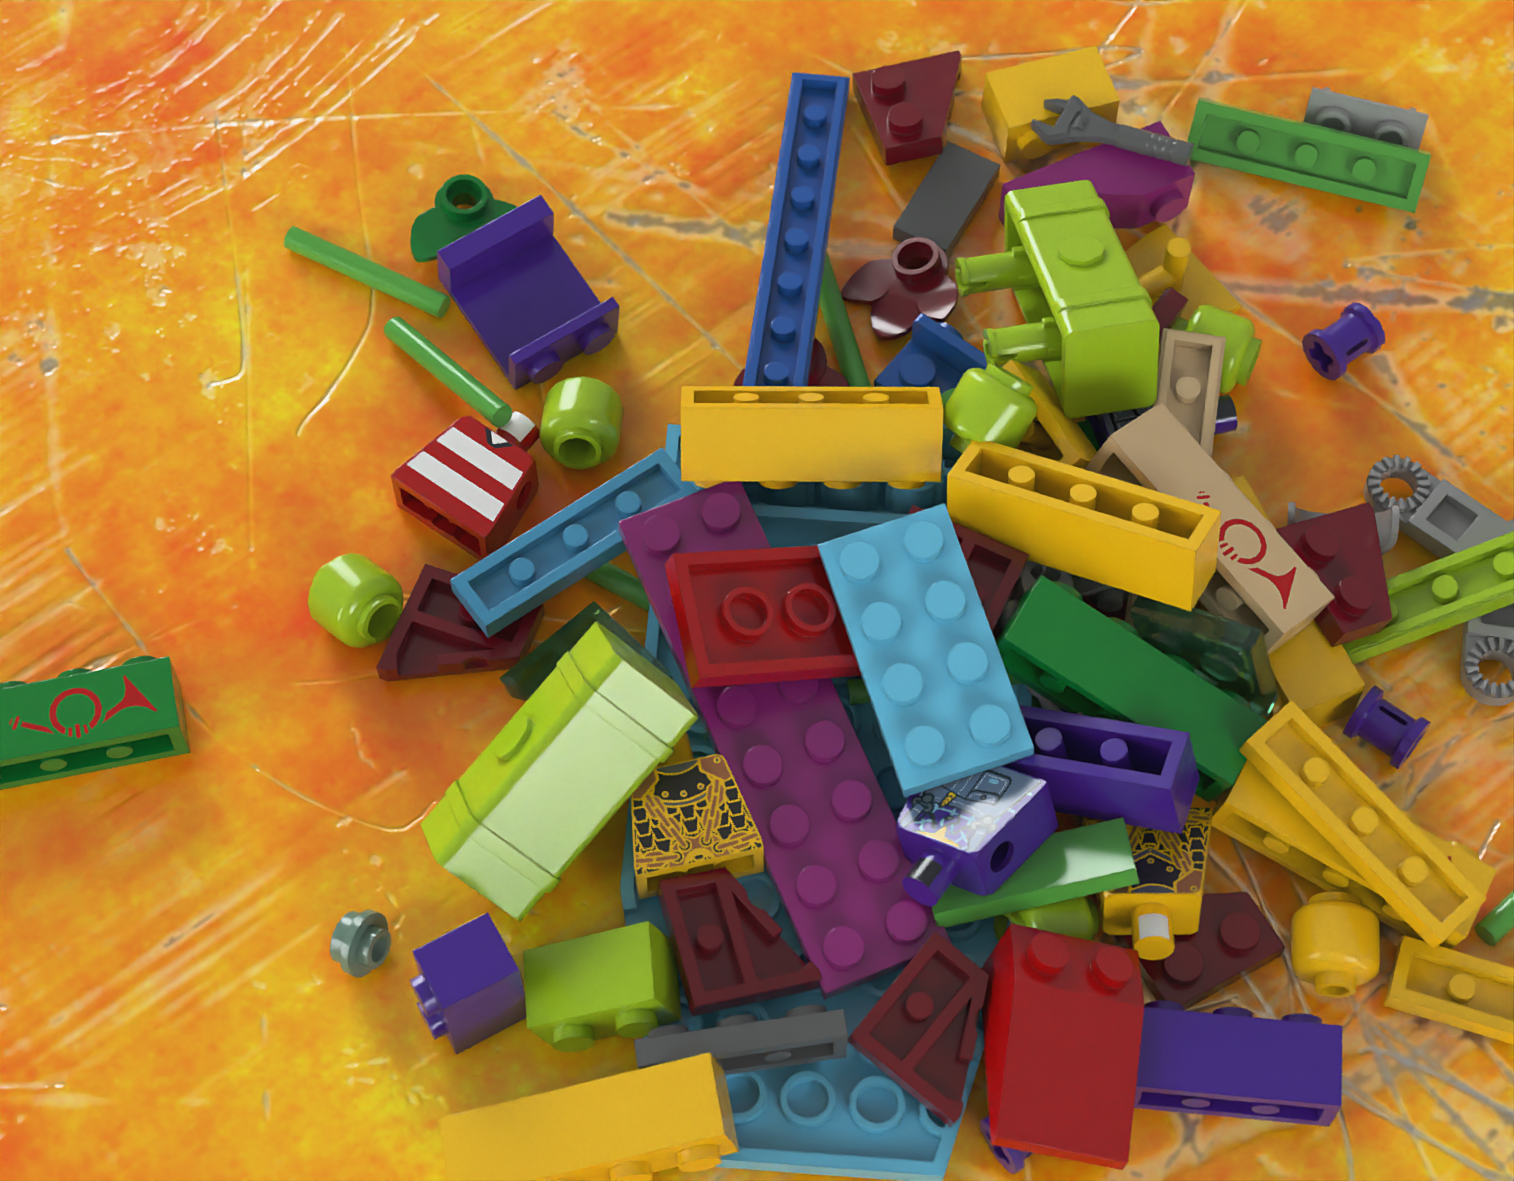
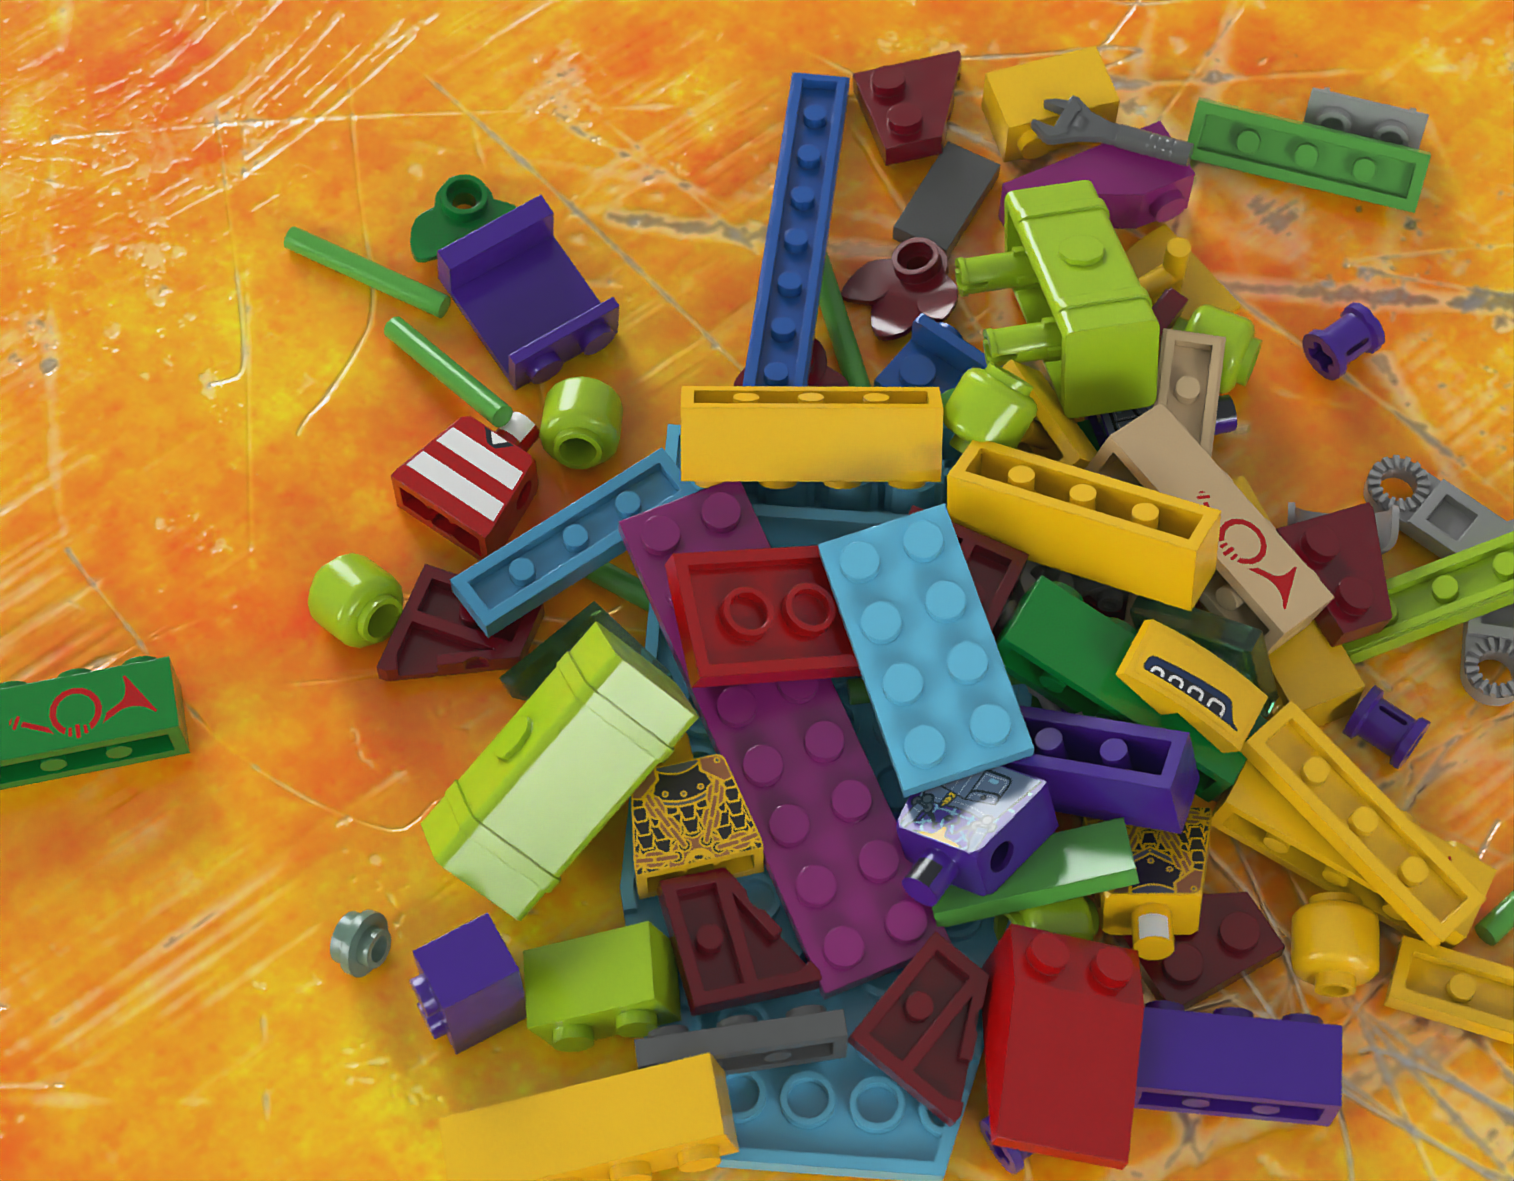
none -> yellow slope [1115,619,1268,753]

